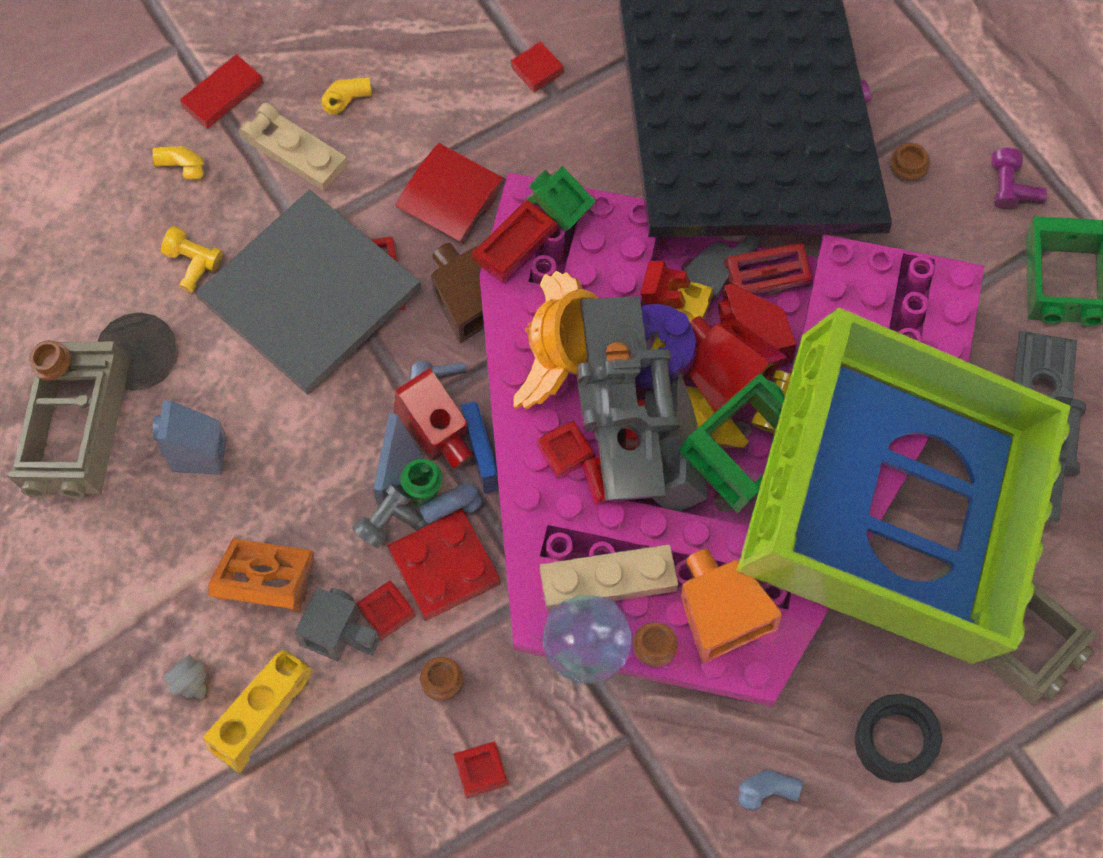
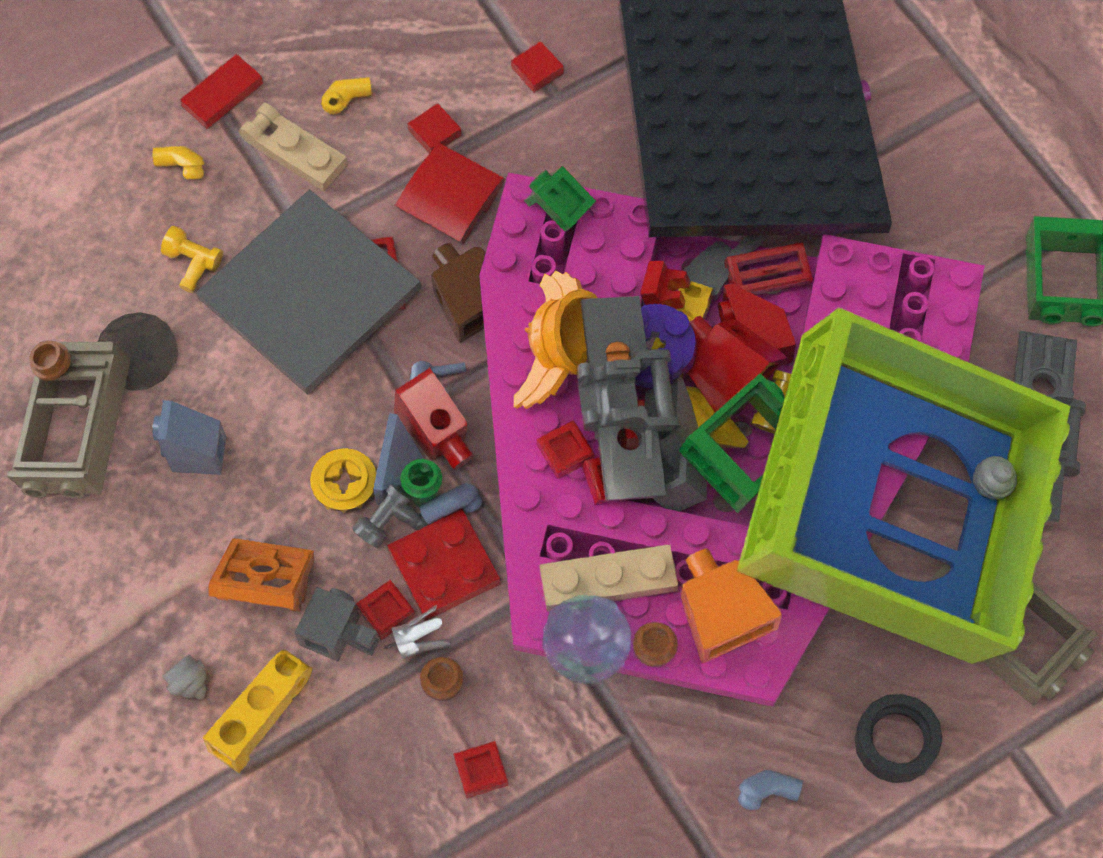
blue tile [461,401,499,494] -> none
red tile [472,199,557,284] -> none
dark orange plate [890,143,930,181] -> none
magenta piece [991,148,1047,209] -> none
none -> yellow gear [310,448,376,513]
none -> flat silver piece [384,605,451,660]
none -> red tile [407,103,462,153]
none -> light grey plate [973,456,1017,500]

